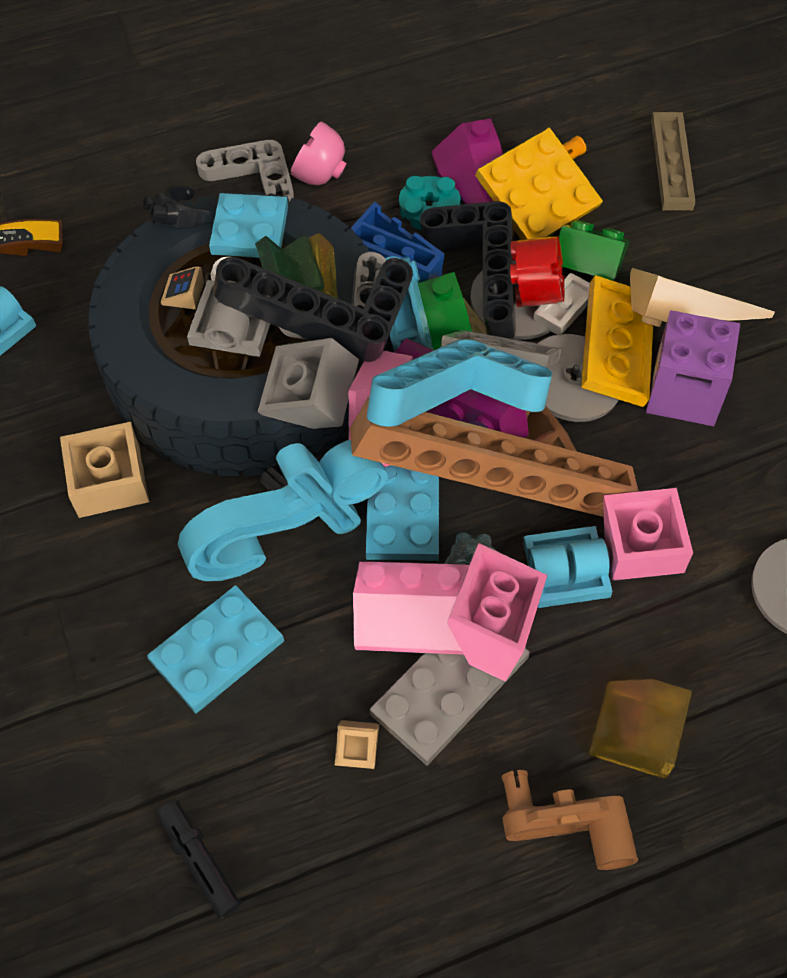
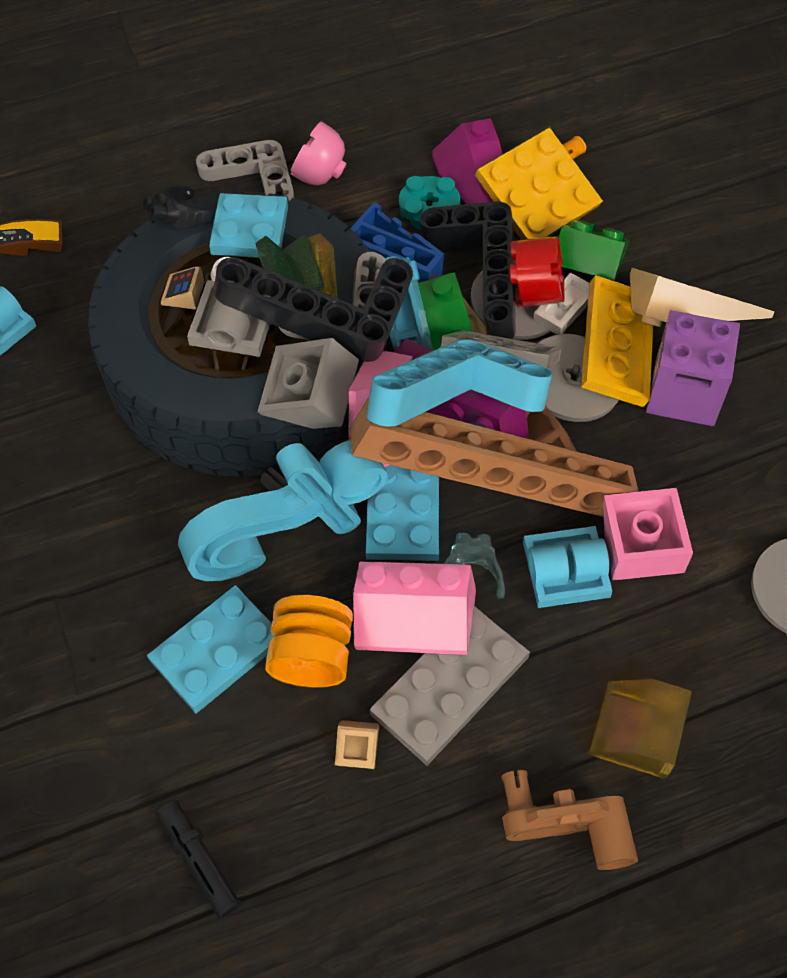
tan slope [60,422,149,518] -> none
bright pink slope [447,543,547,682] -> none
dark tan plate [651,112,696,210] -> none
none -> light orange wheel [265,595,353,688]

